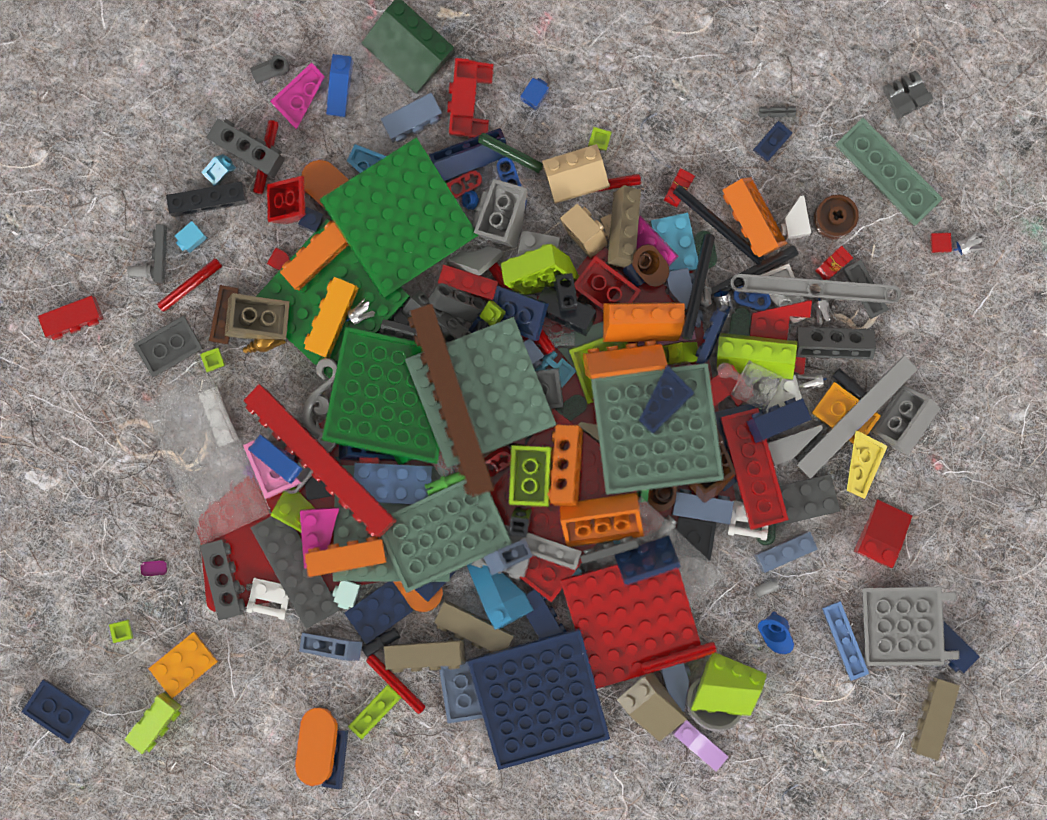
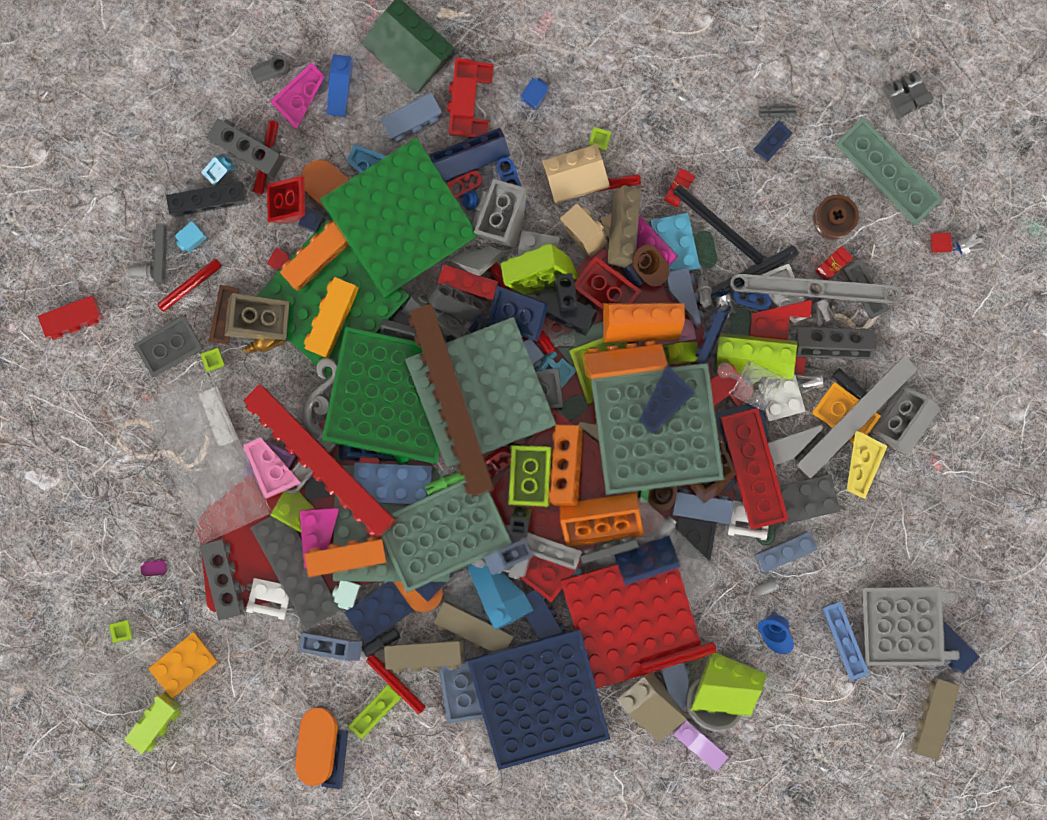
dark blue plate [21,679,92,744] -> none
blue beam [248,434,303,484] -> none
flat silver piece [346,298,375,324] -> none
dark green axle [478,133,543,173] -> none
lime plate [480,301,506,326] -> none
black axle [681,233,715,340] -> none
orange slope [723,177,788,257] -> none
dark blue brick [747,397,812,443] -> none
white slope [780,196,811,240] -> none
red slope [853,499,912,568] -> none

